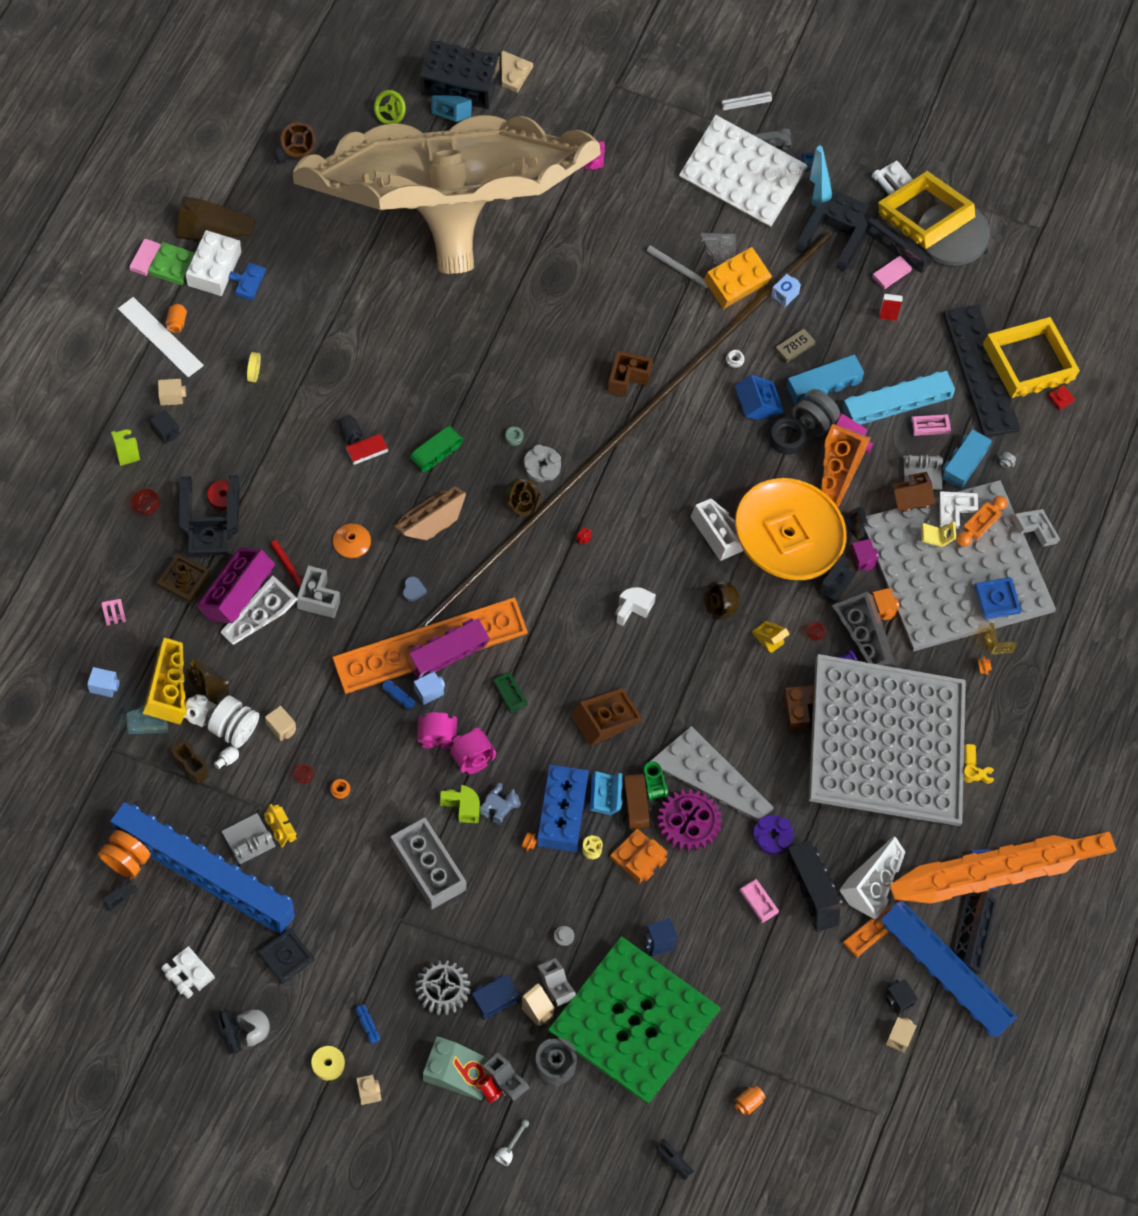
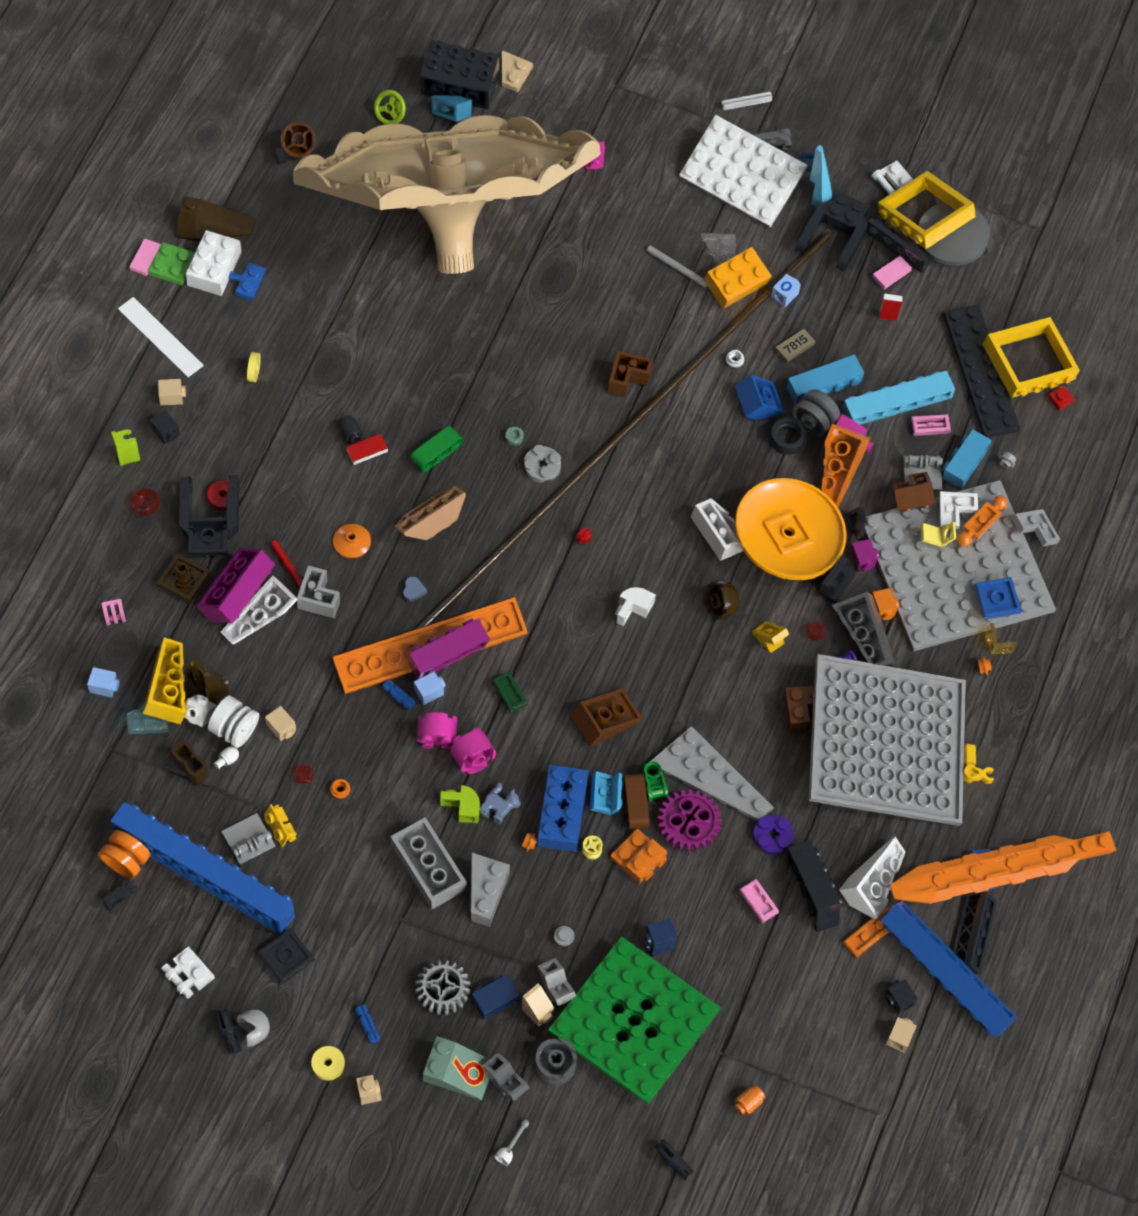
orange brick [166,304,187,333] -> none
red bush [475,1075,502,1103] -> none
dark brown cylinder [502,478,541,516] -> none
none -> light grey wedge [471,853,510,927]

